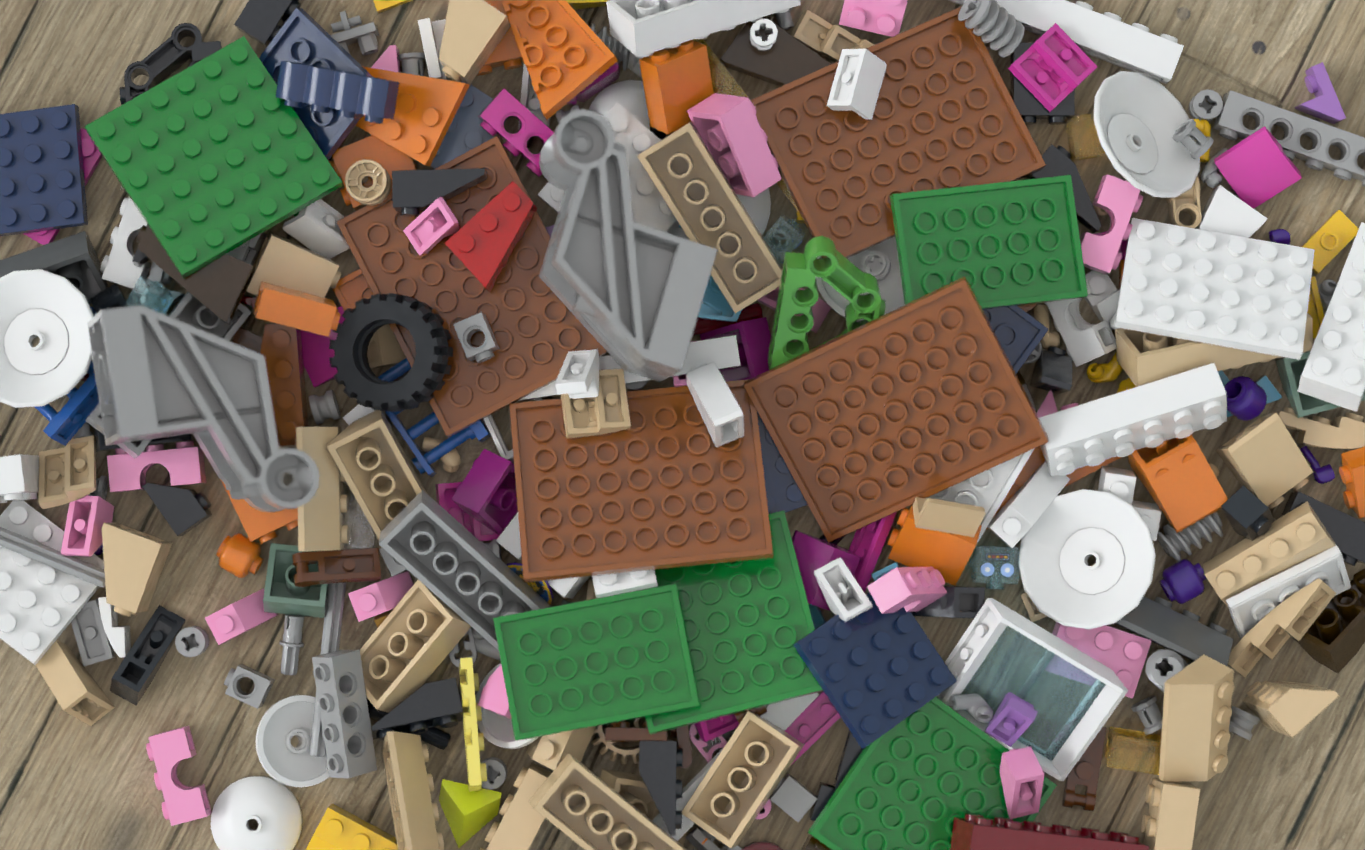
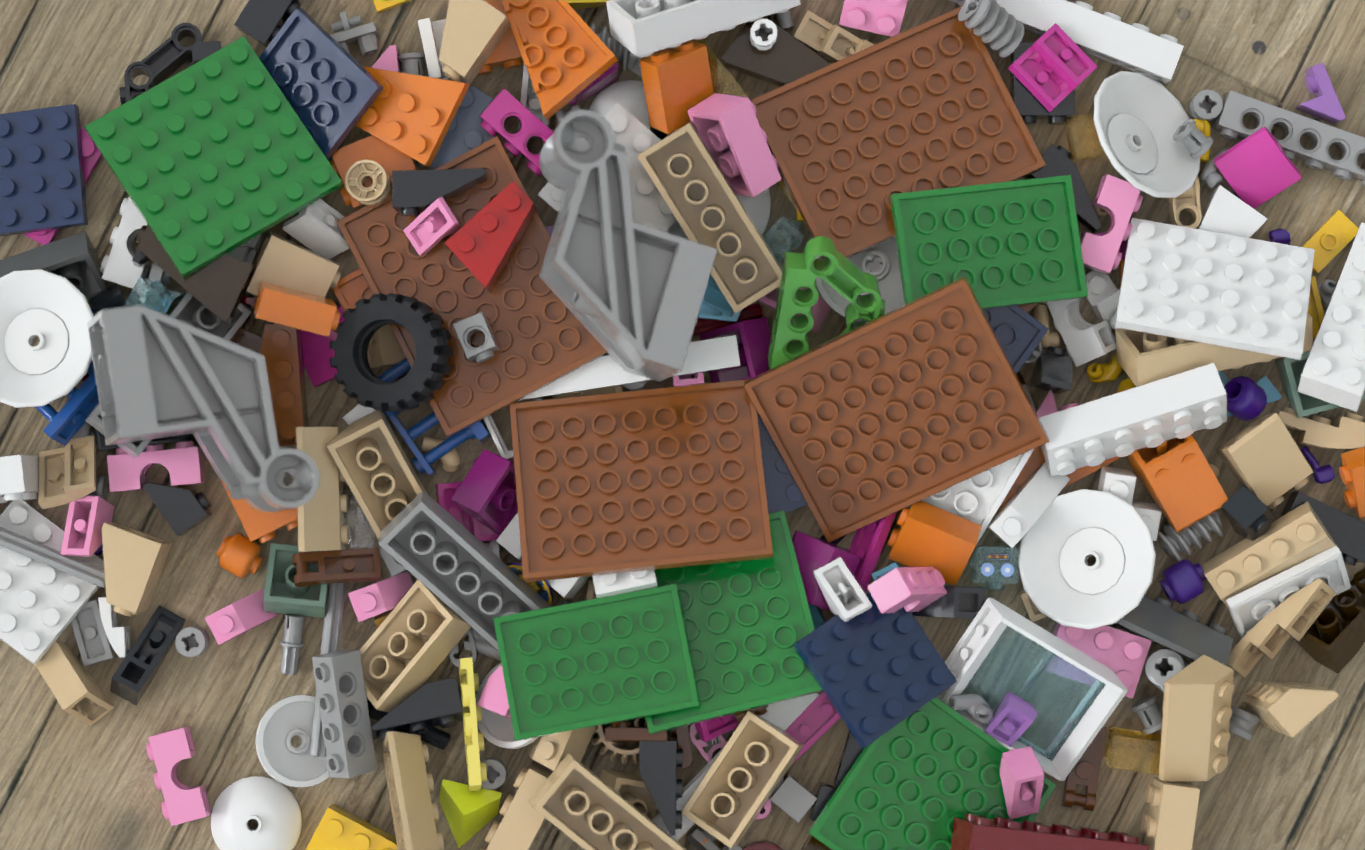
light grey brick [224,664,275,709] -> none
dark blue brick [276,61,399,124] -> none
light grey wheel [309,390,341,425] -> none
white slope [555,349,599,399] -> none
tan slope [561,369,631,438] -> none
white slope [686,362,744,448] -> none
white panel [826,49,887,119] -> none
tan panel [912,497,985,537] -> none

